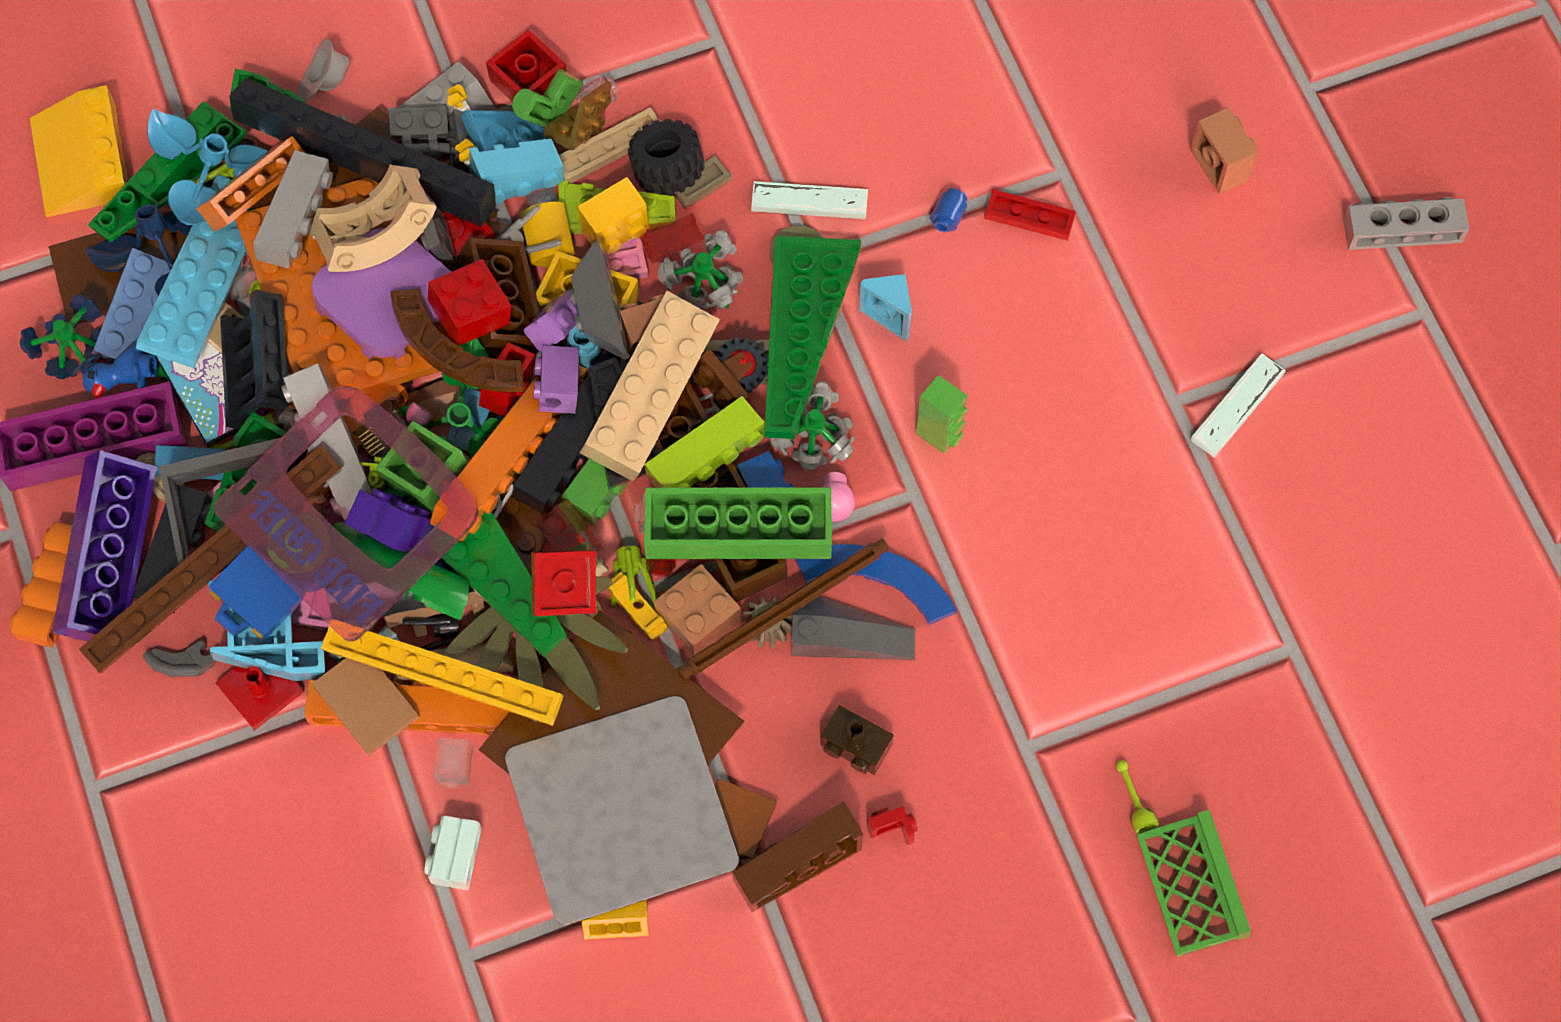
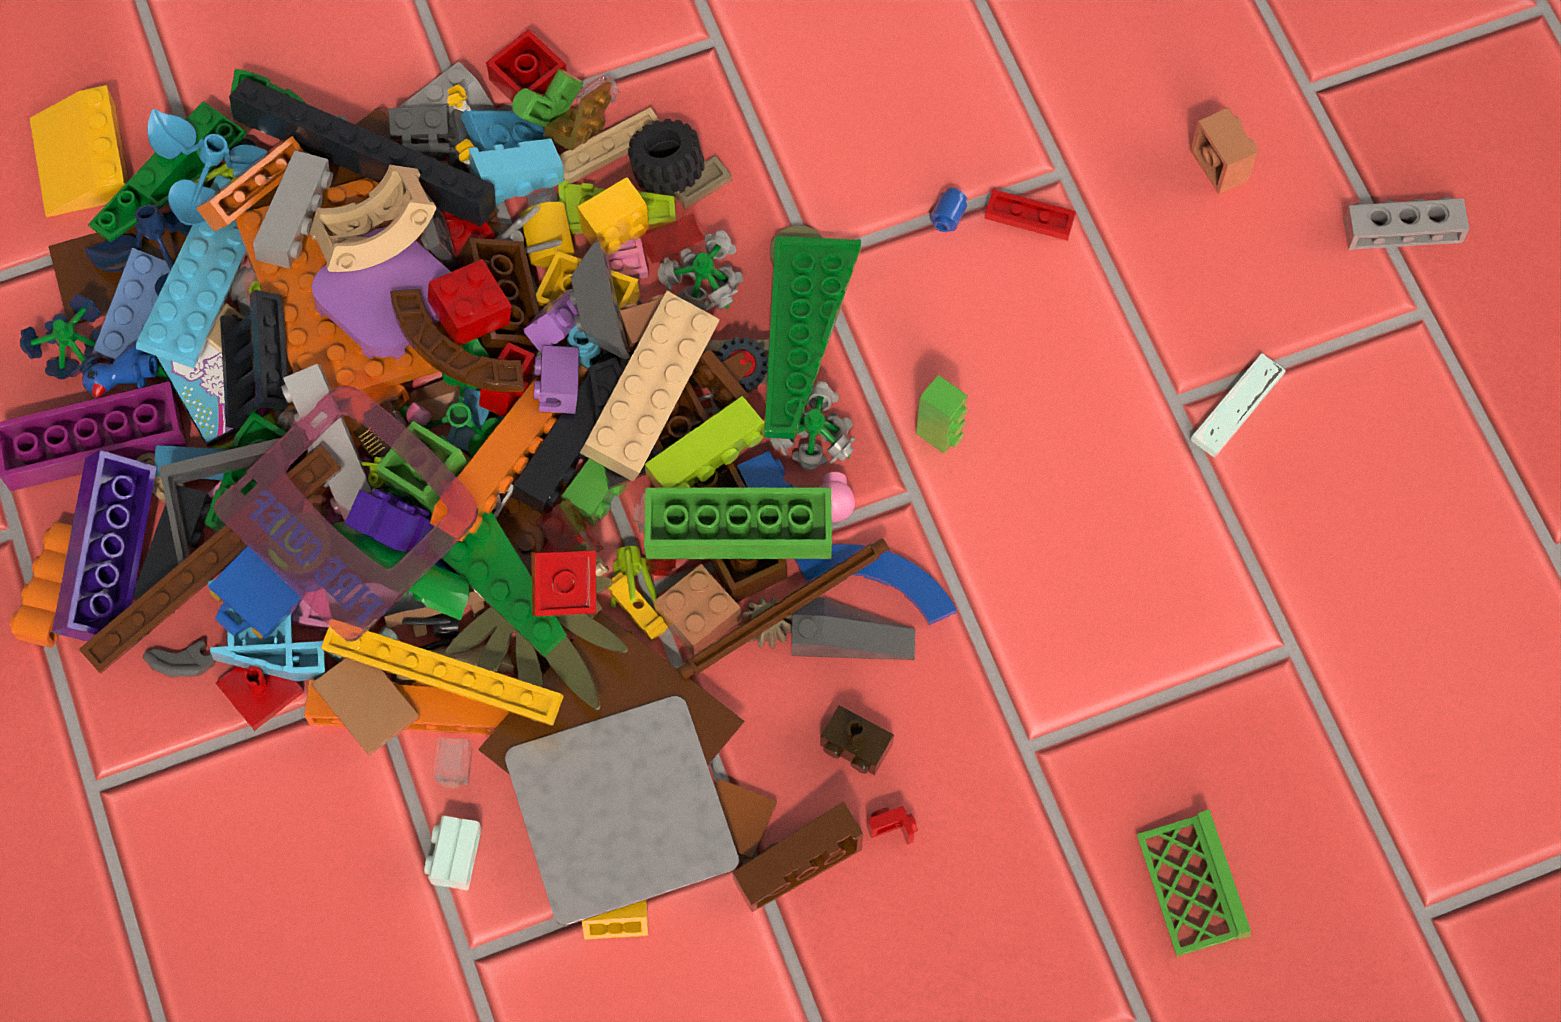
light grey piece [297,39,349,102] -> none
light aqua tile [751,181,868,219] -> none
medium azure slope [859,274,912,341] -> none
lime hinge [1116,760,1159,834] -> none

